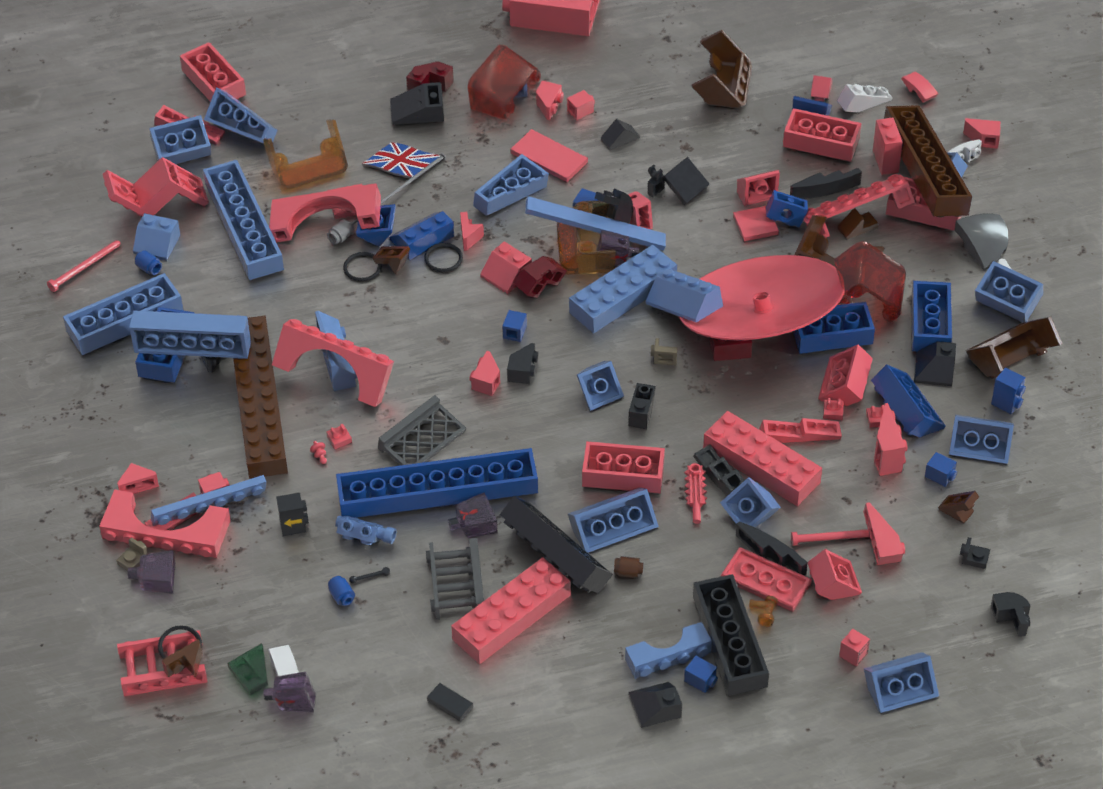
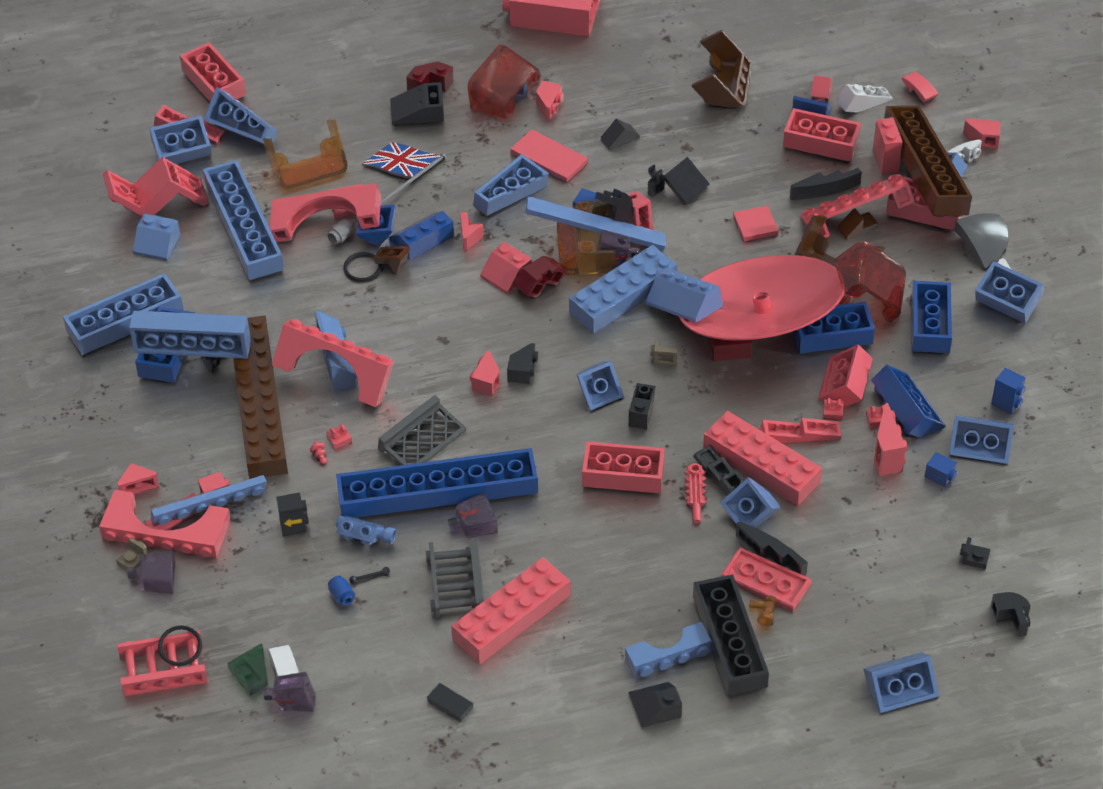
coral bar [47,240,121,292] -> none
blue brick [135,250,162,275] -> none
reddish brown slope [162,640,202,677] -> none
black tyre [424,243,463,272] -> none
black brick [499,496,613,594] -> none
blue brick [502,310,527,342] -> none
coral brick [567,90,595,120] -> none
medium blue slope [568,488,659,553] -> none
reddish brown brick [614,556,644,578] -> none
blue brick [684,656,718,693] -> none
coral slope [737,170,780,206] -> none
blue brick [766,190,808,227] -> none
coral bar [791,529,870,546] -> none
coral slope [808,549,862,600] -> none
coral brick [839,629,870,667] -> none
coral slope [863,502,905,566] -> none
black slope [914,341,956,387] -> none
reddish brown slope [938,491,979,523] -> none
reddish brown windscreen [966,316,1063,379] -> none

